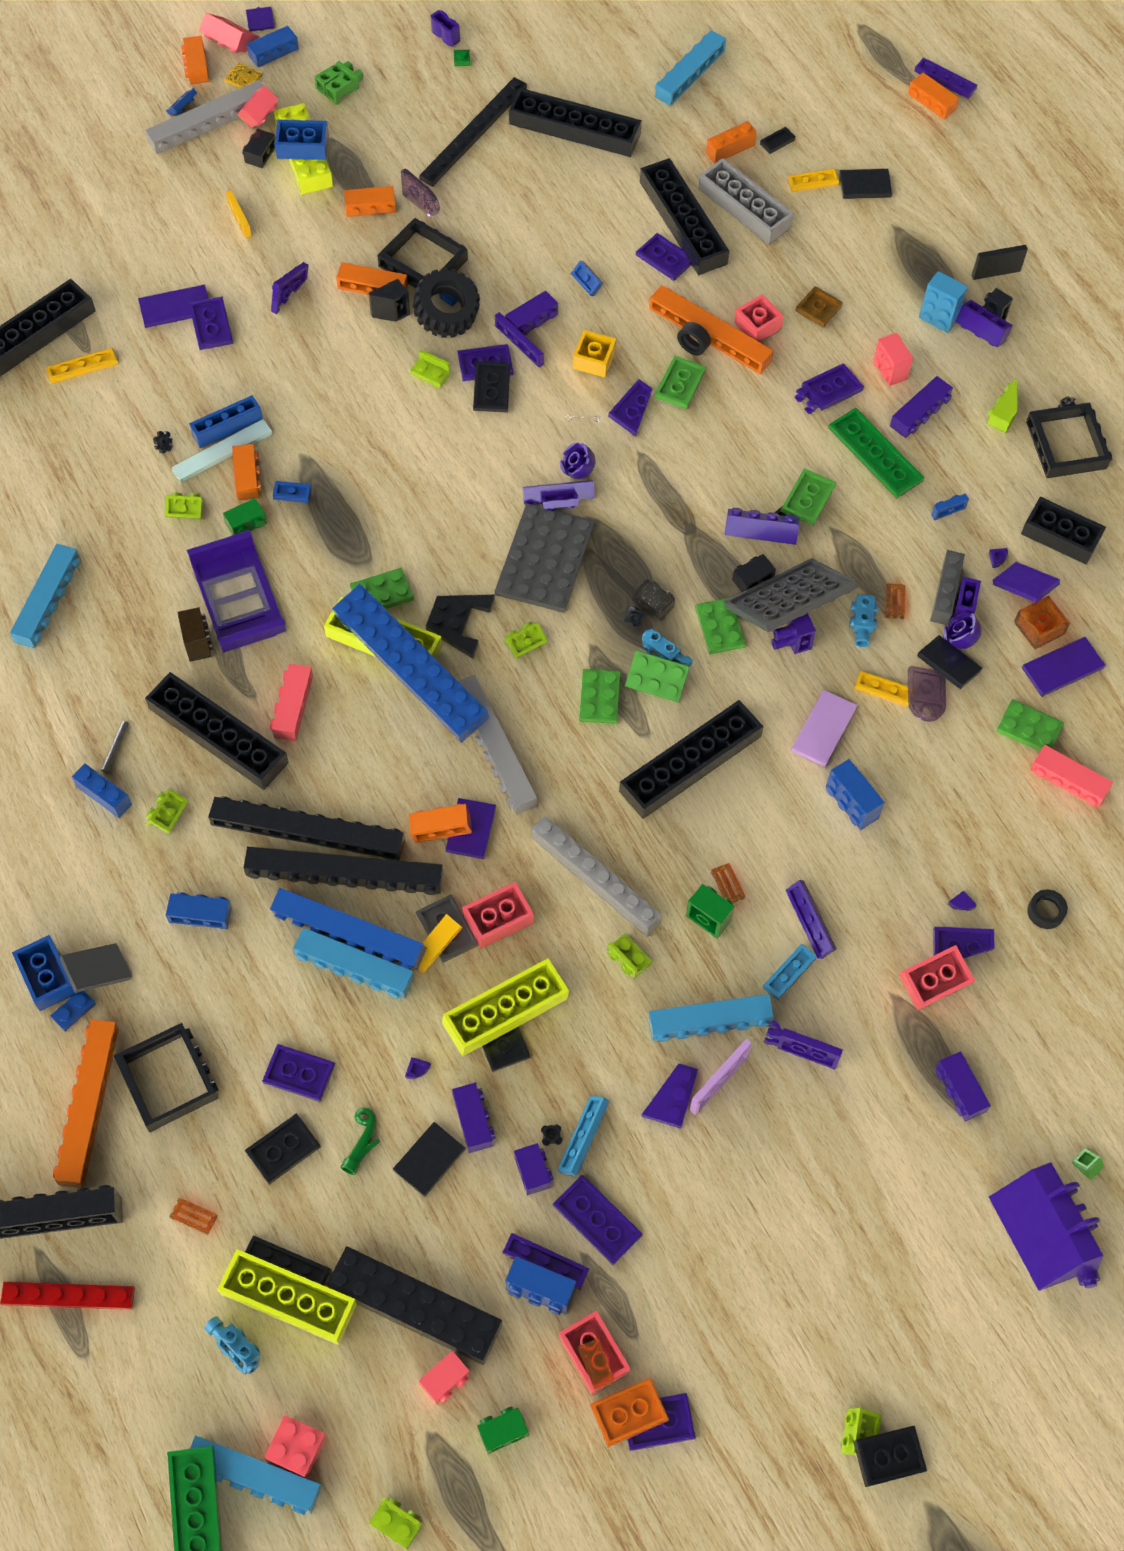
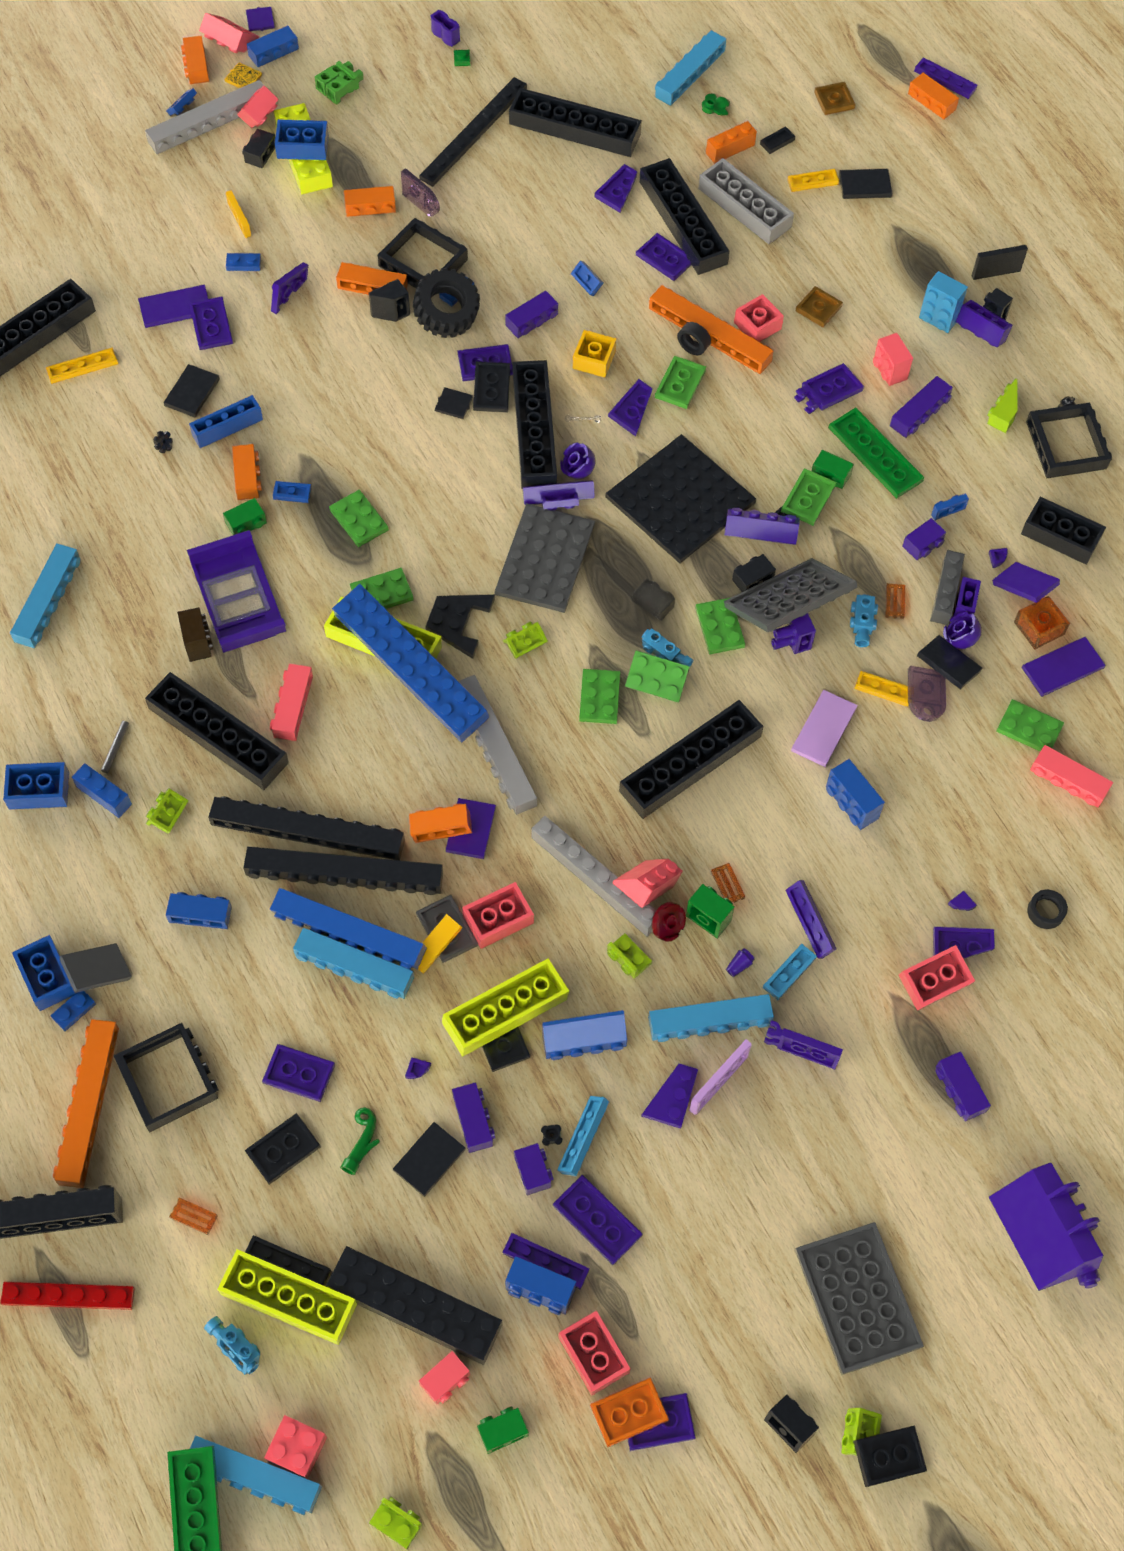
lime bracket [165,492,205,519] -> none
light aqua tile [171,419,273,483] -> none
lime bracket [410,350,451,388] -> none
dark purple tile [495,312,544,368] -> none
clear orange tile [578,1339,615,1390] -> none
black plate [623,606,645,626] -> none
bright green slope [1072,1148,1104,1180] -> none
none -> blue brick [3,762,69,810]
none -> black tile [163,364,220,417]
none -> blue plate [226,253,261,271]
none -> bright green plate [329,489,389,547]
none -> black piece [435,387,473,419]
none -> black brick [512,360,557,489]
none -> slope [542,1010,627,1060]
none -> dark purple wing [594,164,637,213]
none -> black plate [605,434,756,563]
none -> coral slope [613,859,683,908]
none -> dark red tile [652,902,686,942]
none -> green plate [701,93,730,116]
none -> dark purple cone [725,948,755,978]
none -> black brick [764,1395,819,1453]
none -> dark grey plate [795,1222,924,1375]
none -> green brick [811,450,854,489]
none -> pearl gold plate [814,82,856,115]
none -> dark purple brick [902,518,946,560]

